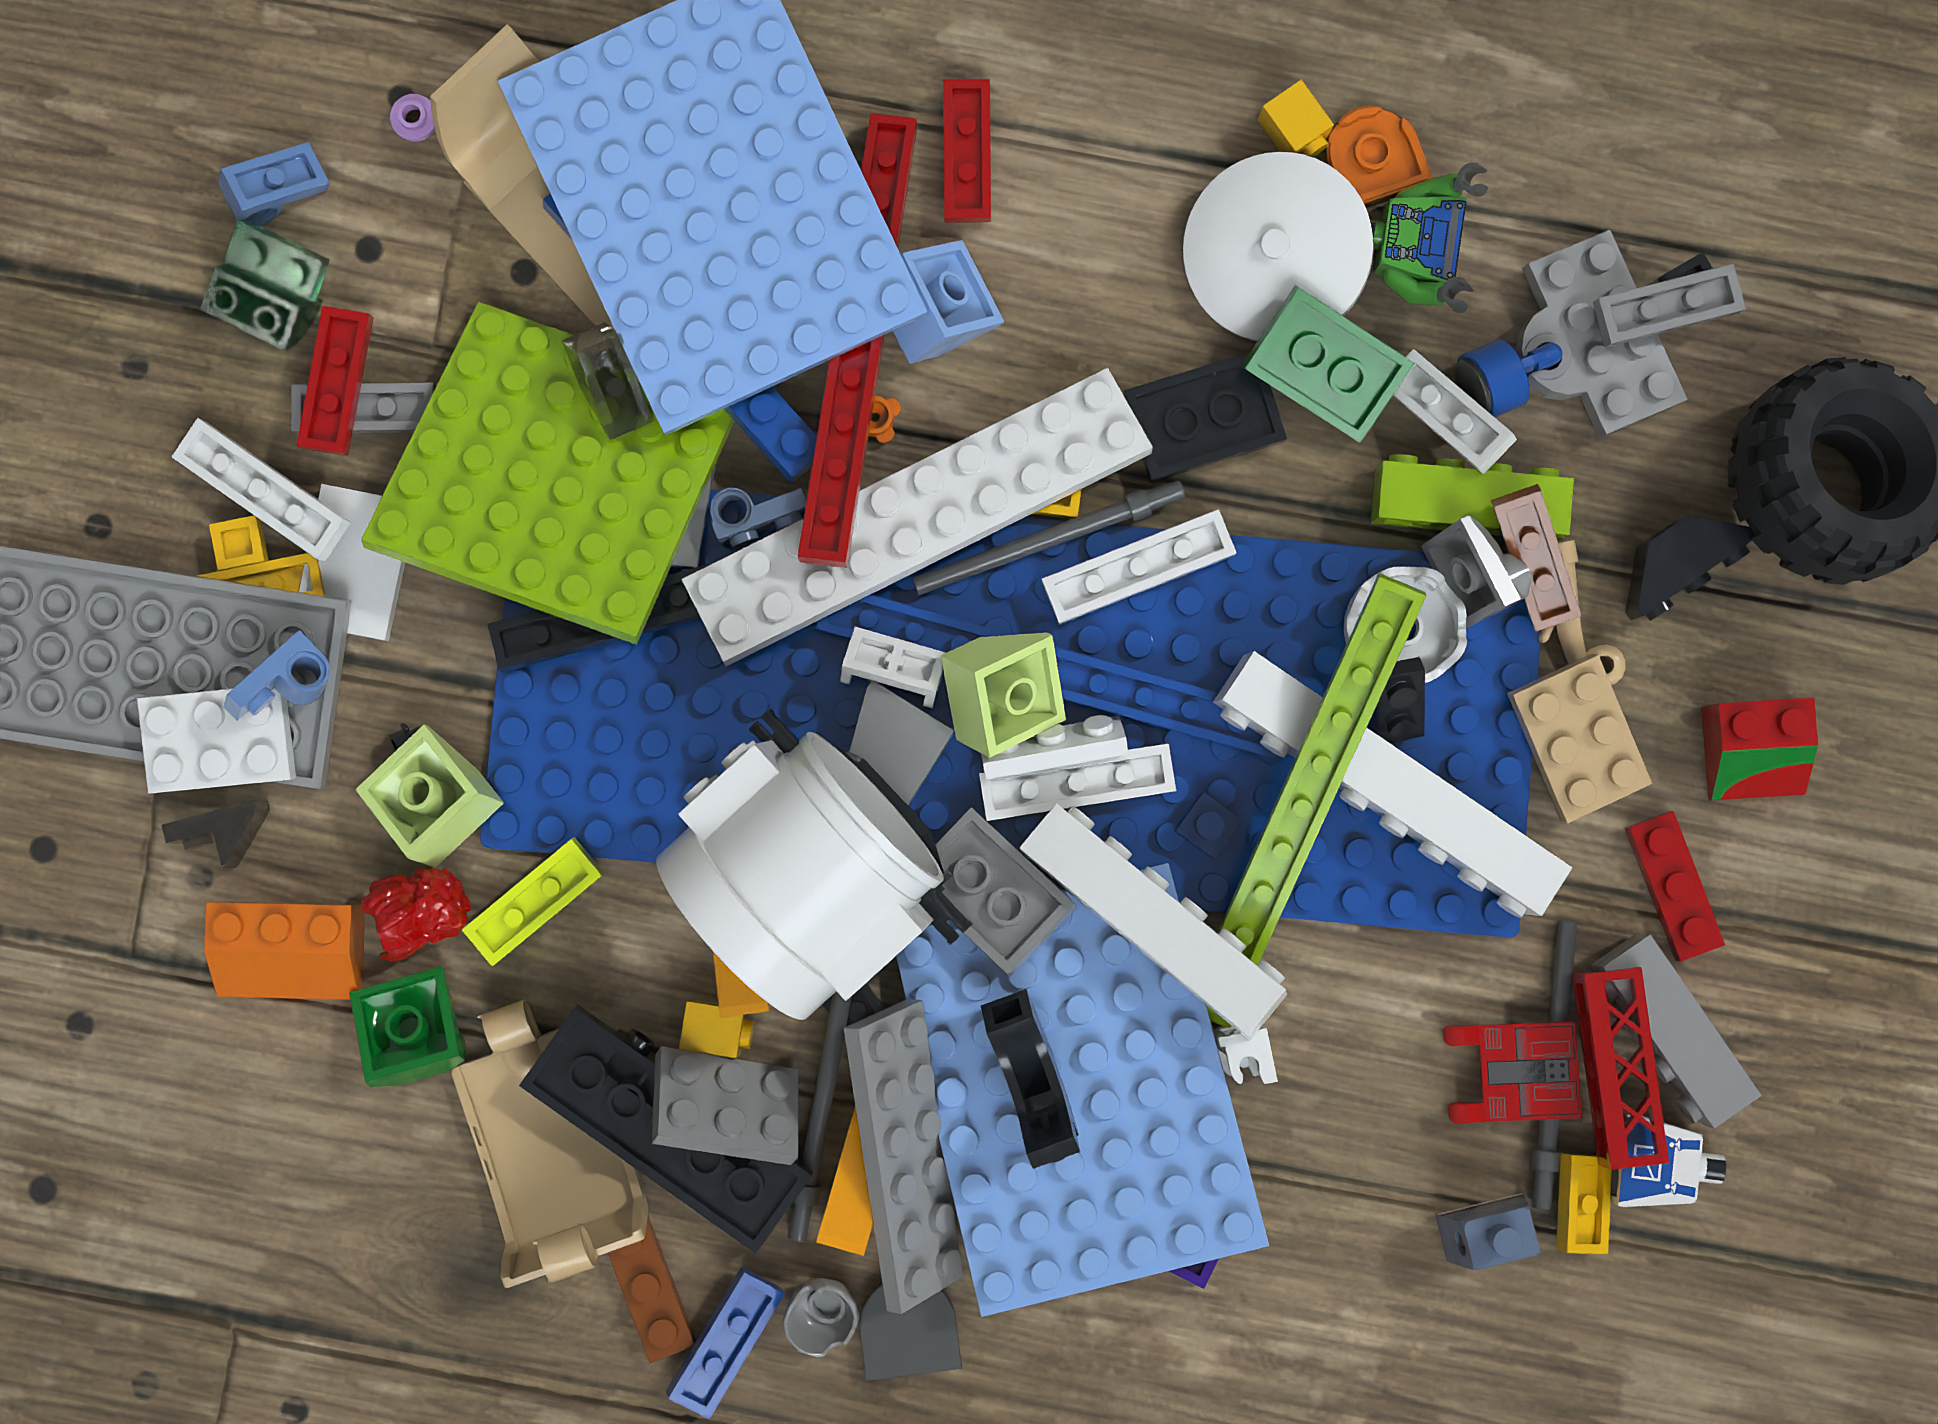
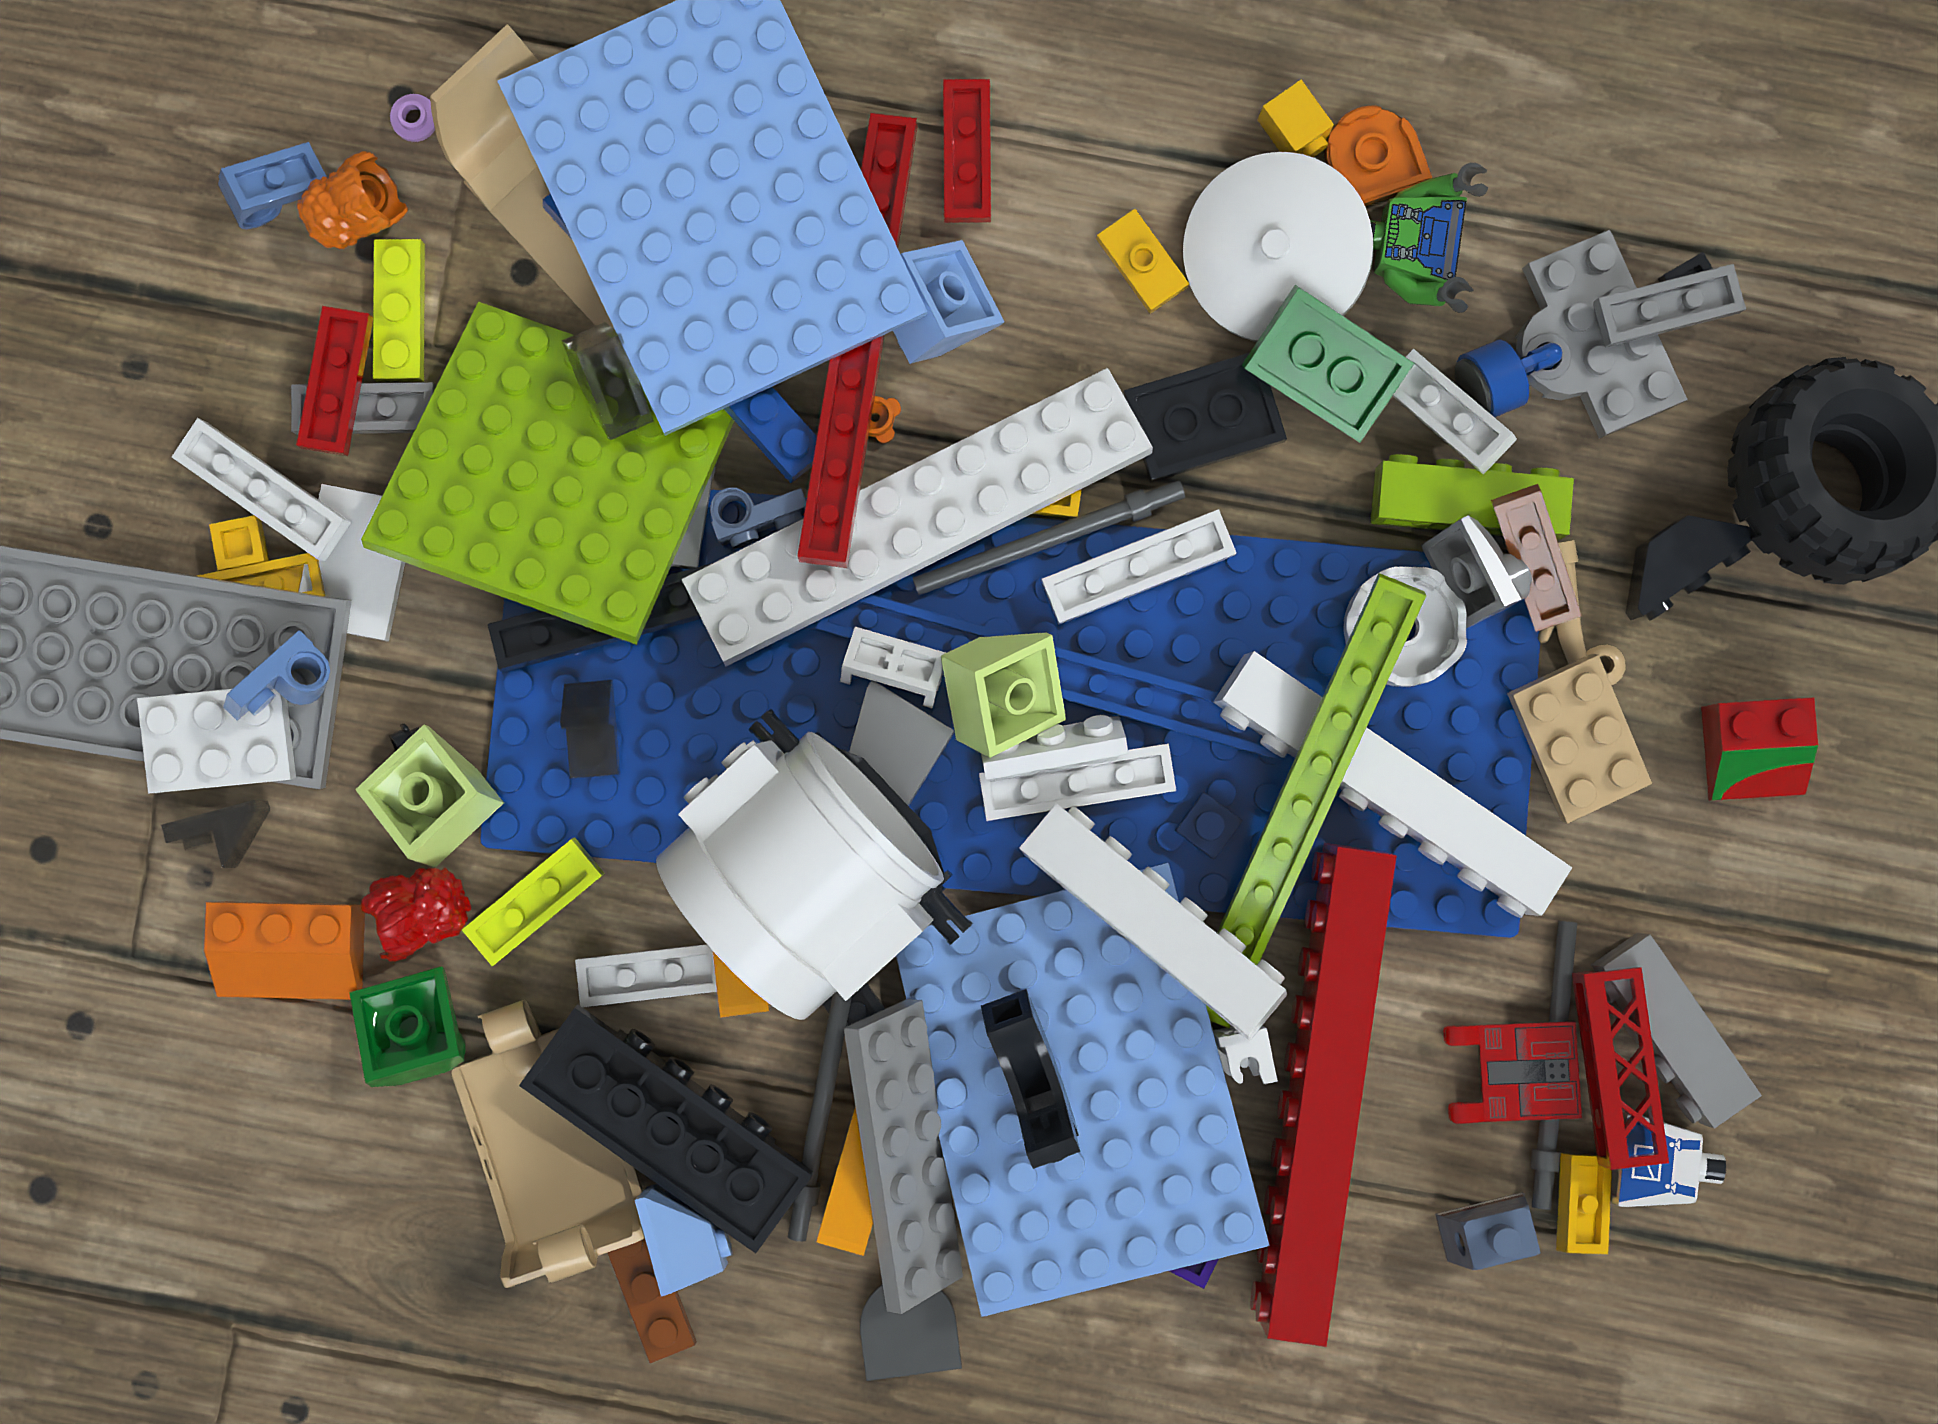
clear green brick [200,219,330,350] -> none
light grey plate [652,1046,798,1165] -> none
plate [666,1266,785,1419] -> none
yellow brick [679,999,754,1058] -> none
light grey hair [782,1278,860,1358] -> none
light grey plate [935,808,1077,977] -> none
black plate [1373,657,1425,743] -> none
red plate [1625,811,1725,962] -> none
none -> orange hair [297,151,408,249]
none -> neon yellow plate [373,239,425,382]
none -> clear smoke slope [560,680,620,779]
none -> white plate [575,944,717,1007]
none -> light blue slope [634,1184,733,1296]
none -> yellow plate [1096,209,1189,314]
none -> red brick [1250,843,1397,1347]

